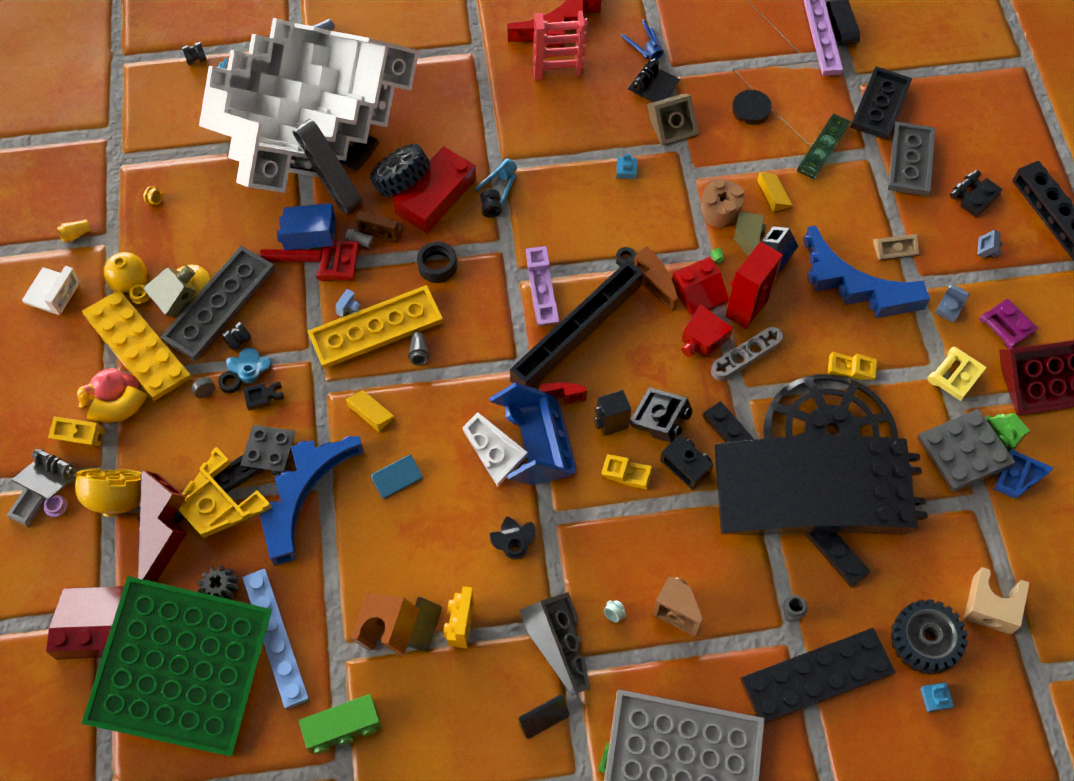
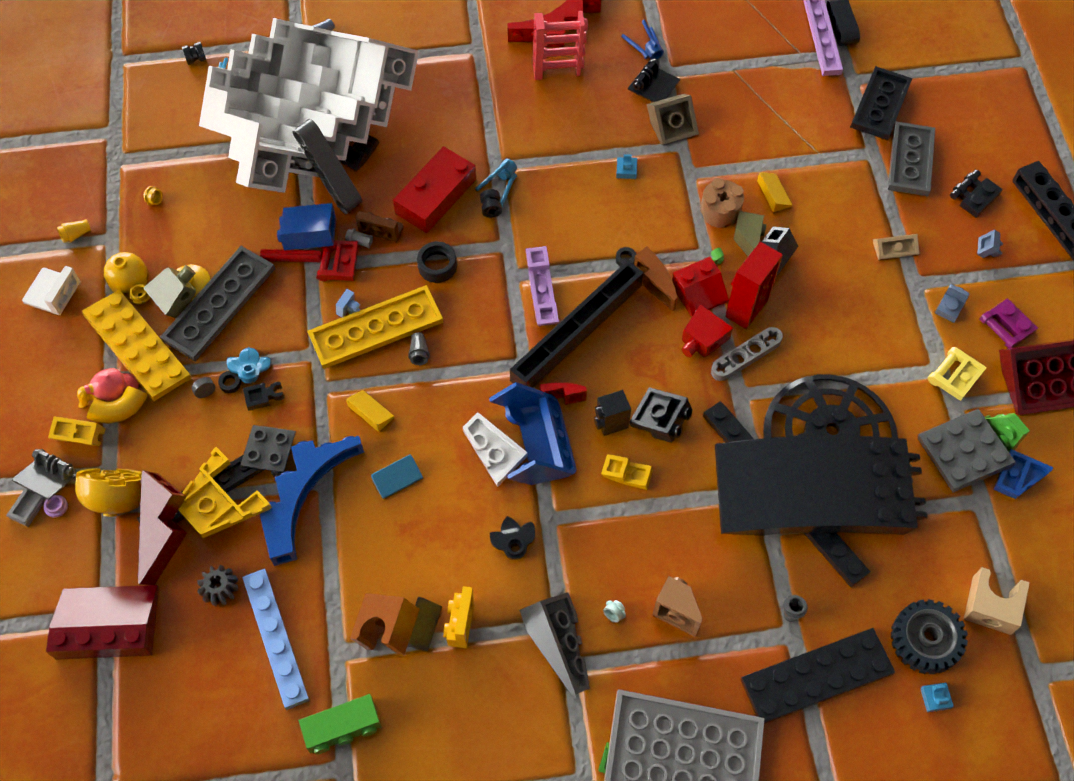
green plate [81,576,272,757] -> none
black wheel [221,322,252,351] -> none
black wheel [370,144,430,197] -> none
black slope [518,695,569,739] -> none
black brick [660,435,713,490] -> none
black tile [732,90,772,124] -> none
clear green tile [797,113,851,180] -> none
blue arch [803,226,930,318] -> none
yellow slope [828,352,877,380] -> none

